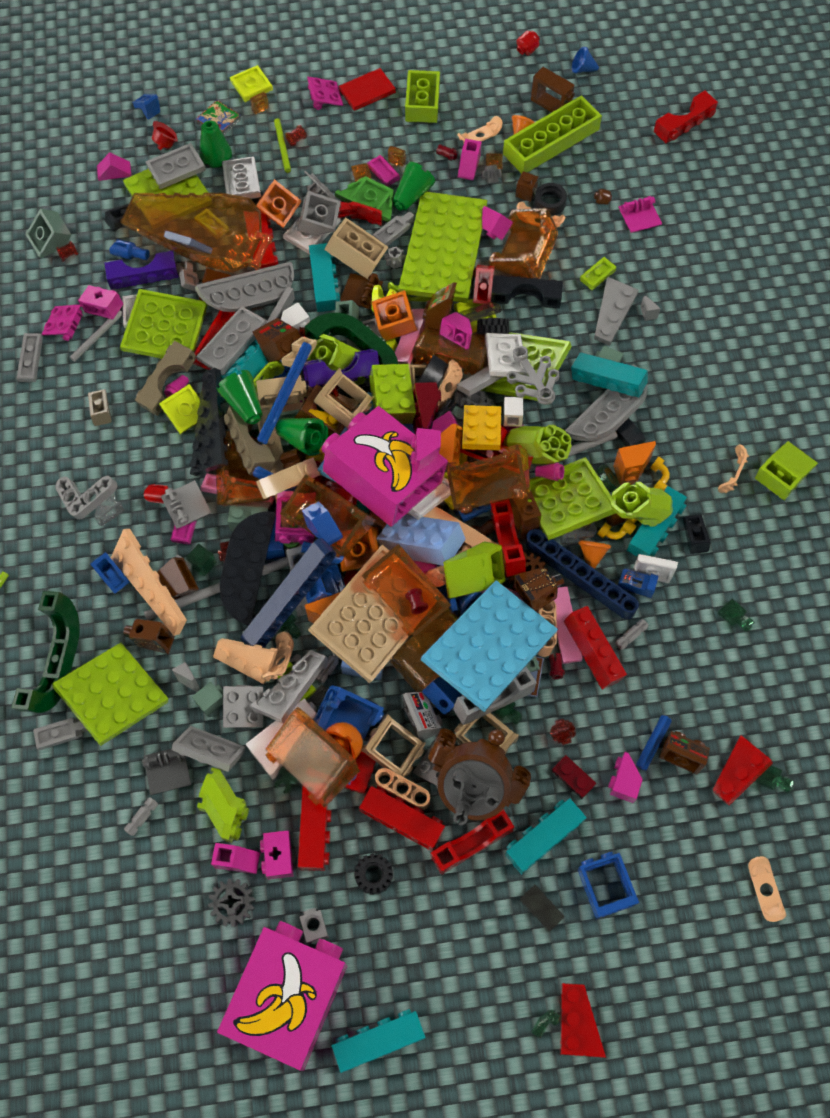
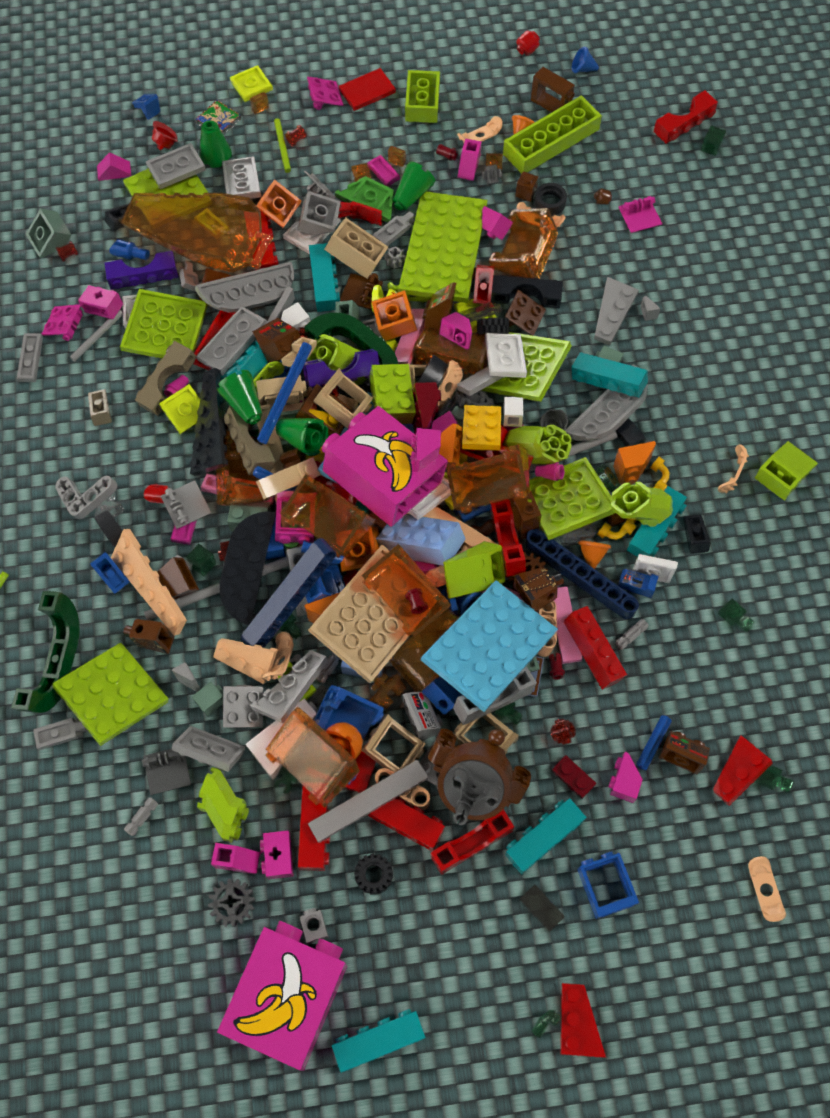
sand blue tile [164,231,212,255] -> none
blue slope [302,501,343,545] -> none
light grey plant [507,346,560,405] -> none
lime plate [580,257,616,290] -> none
none -> black tyre [94,510,122,547]
none -> light grey tile [308,760,428,843]
none -> clear orange hips [369,673,406,709]
none -> reddish brown hinge [505,290,546,336]
none -> dark grey hair [539,409,568,431]
none -> clear green brick [701,125,726,156]

